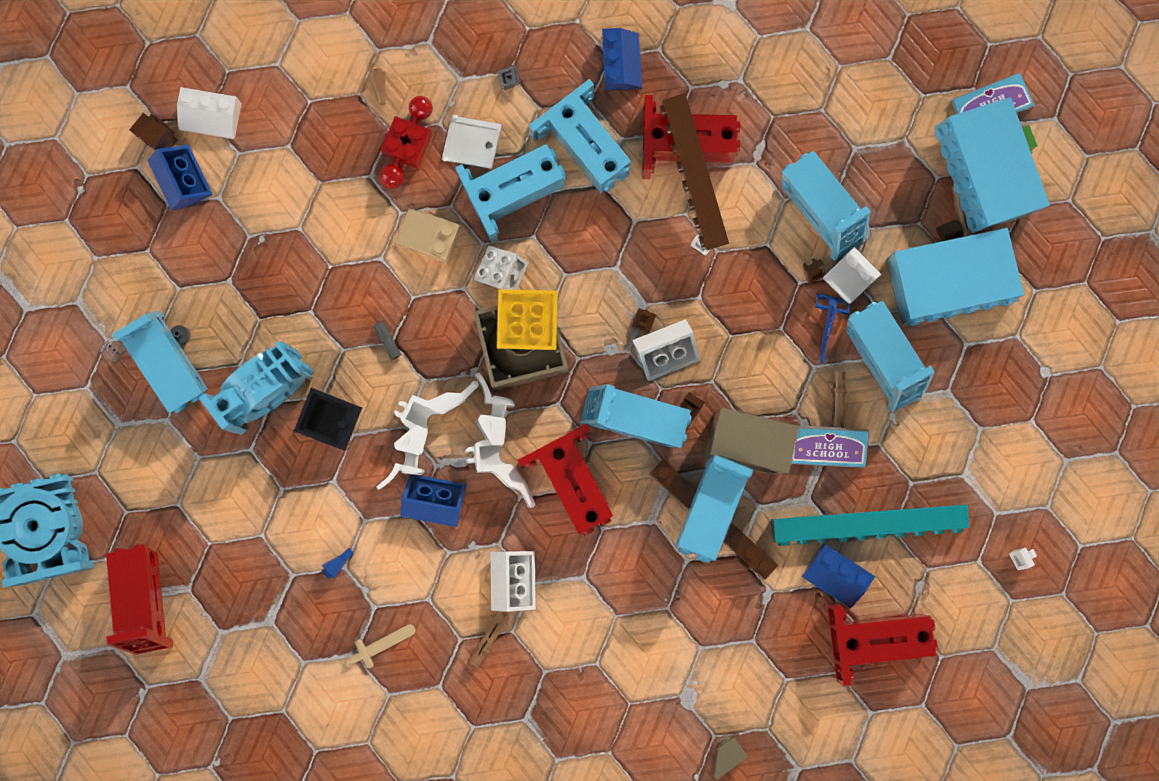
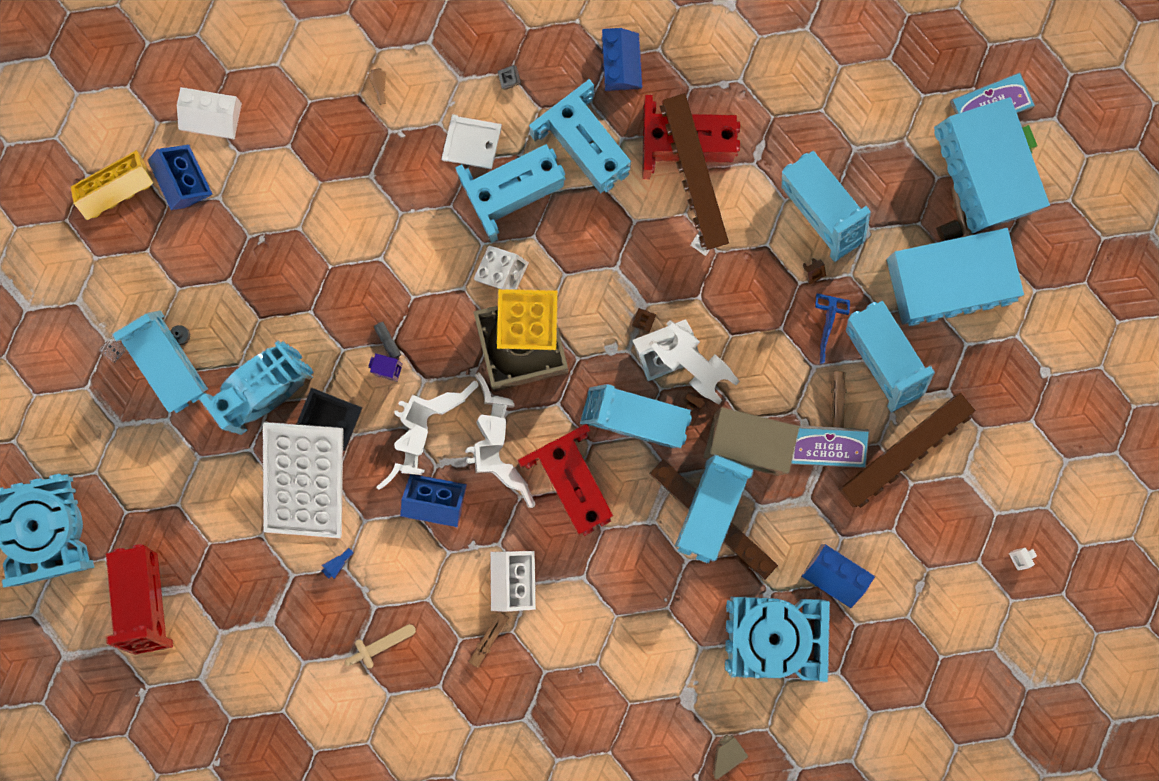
reddish brown brick [129,113,178,151] -> none
red brick [380,96,433,189] -> none
tan slope [395,209,461,264] -> none
teal brick [771,505,970,546] -> none
white bracket [823,247,881,304] -> none
red brick [827,603,938,686] -> none
none -> yellow slope [71,150,154,220]
none -> white piece [263,422,343,538]
none -> dark purple brick [369,353,403,382]
none -> white piece [649,320,740,404]
none -> medium azure brick [725,596,830,682]
none -> reddish brown brick [838,393,976,508]

